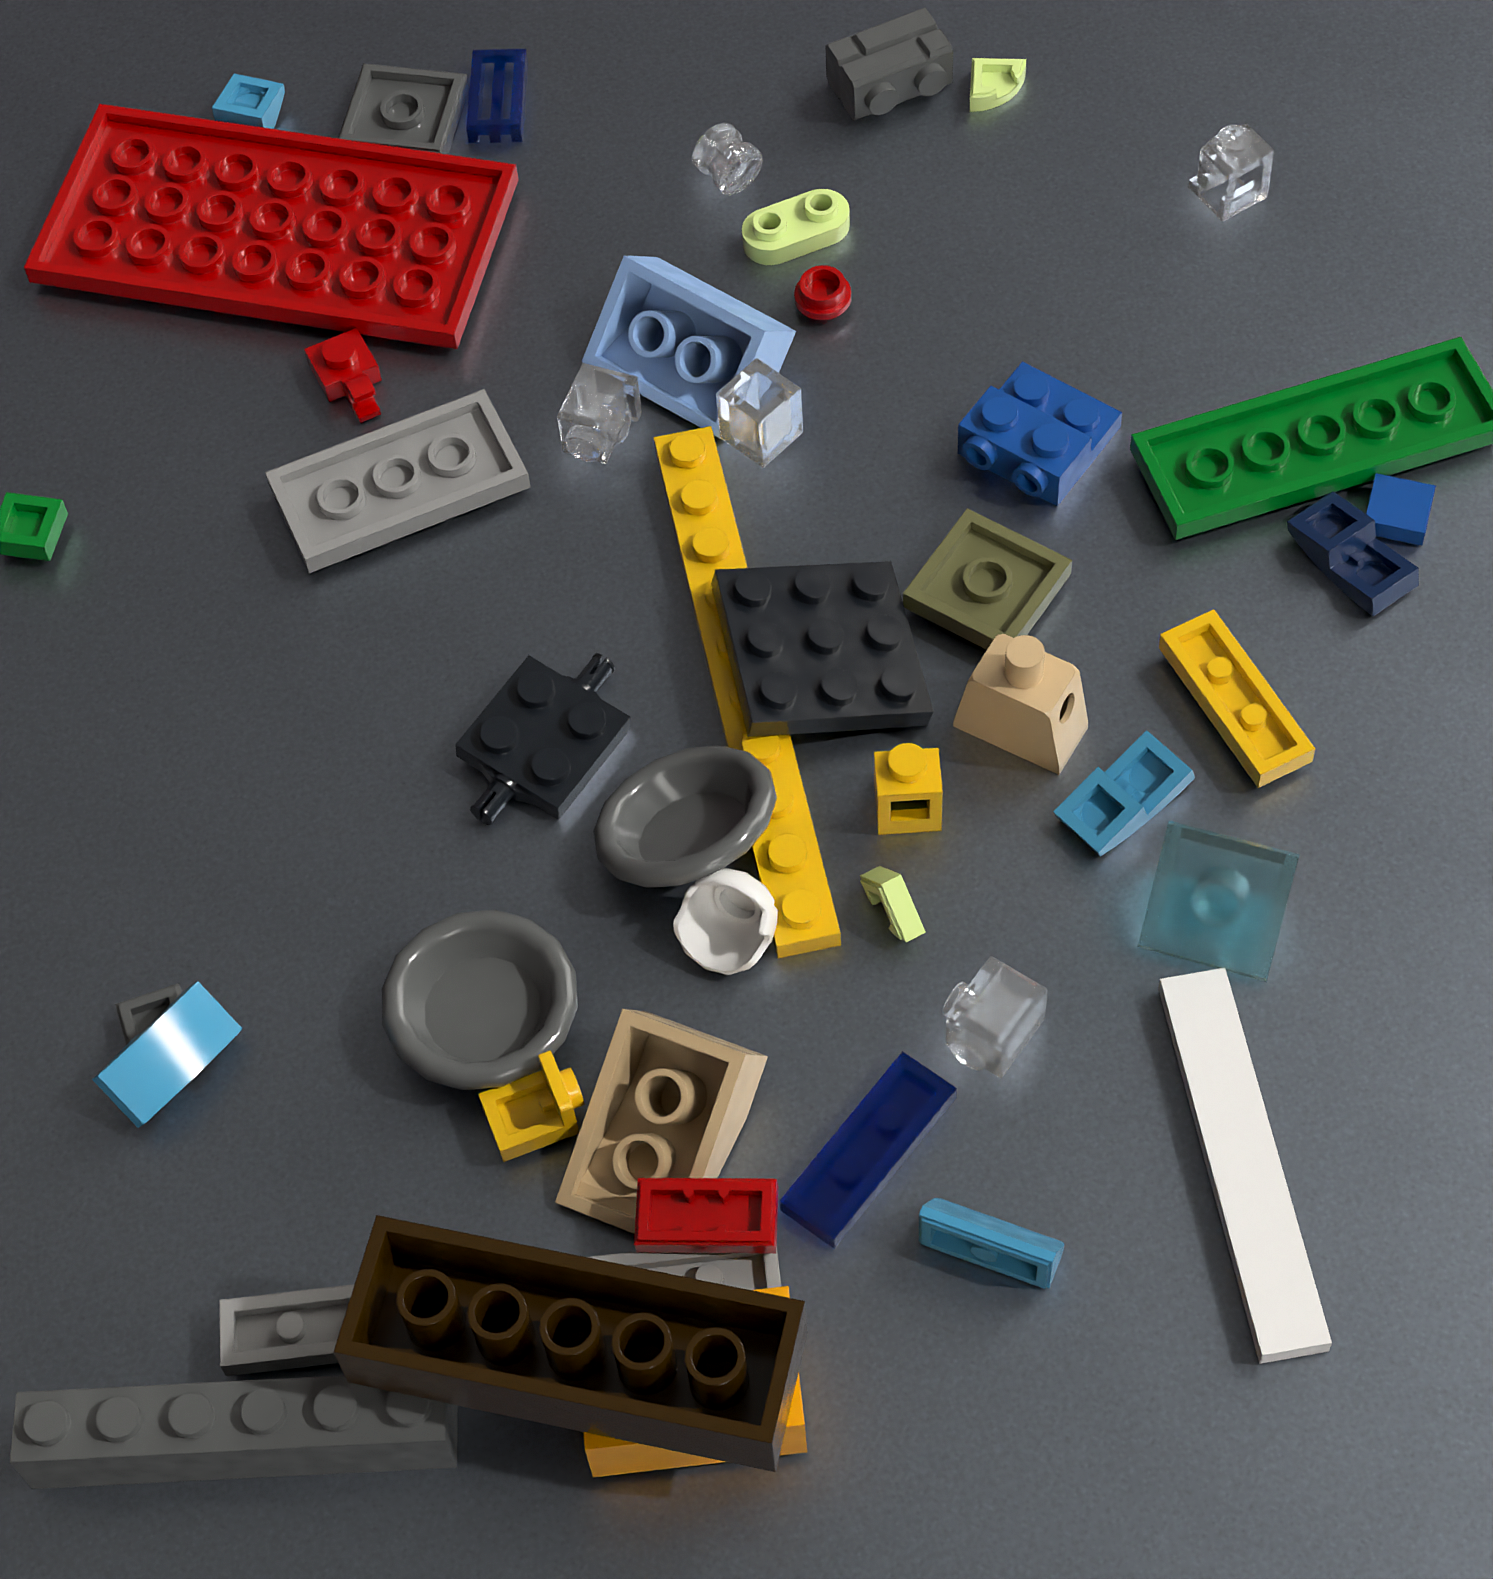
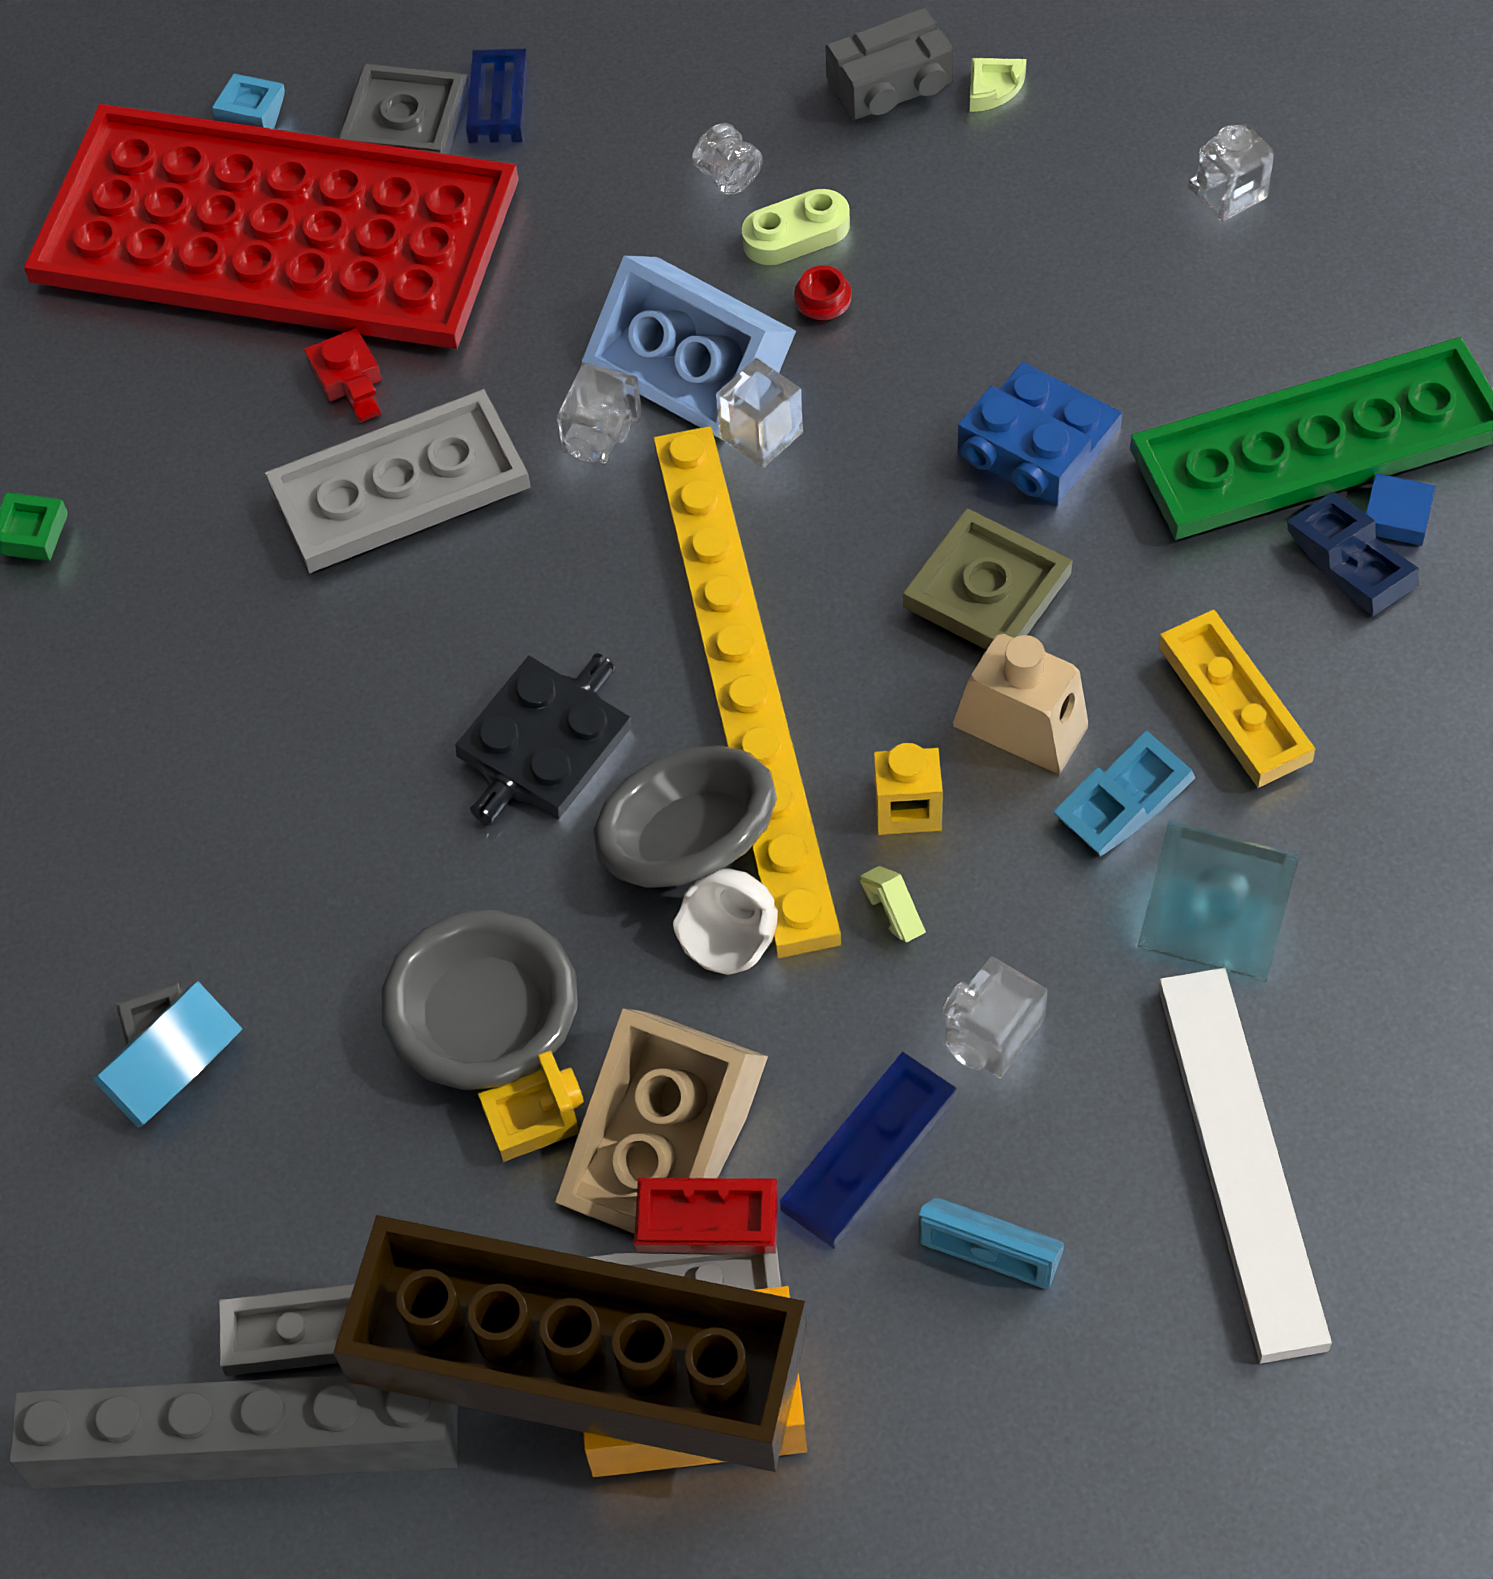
black plate [711,561,934,737] -> none

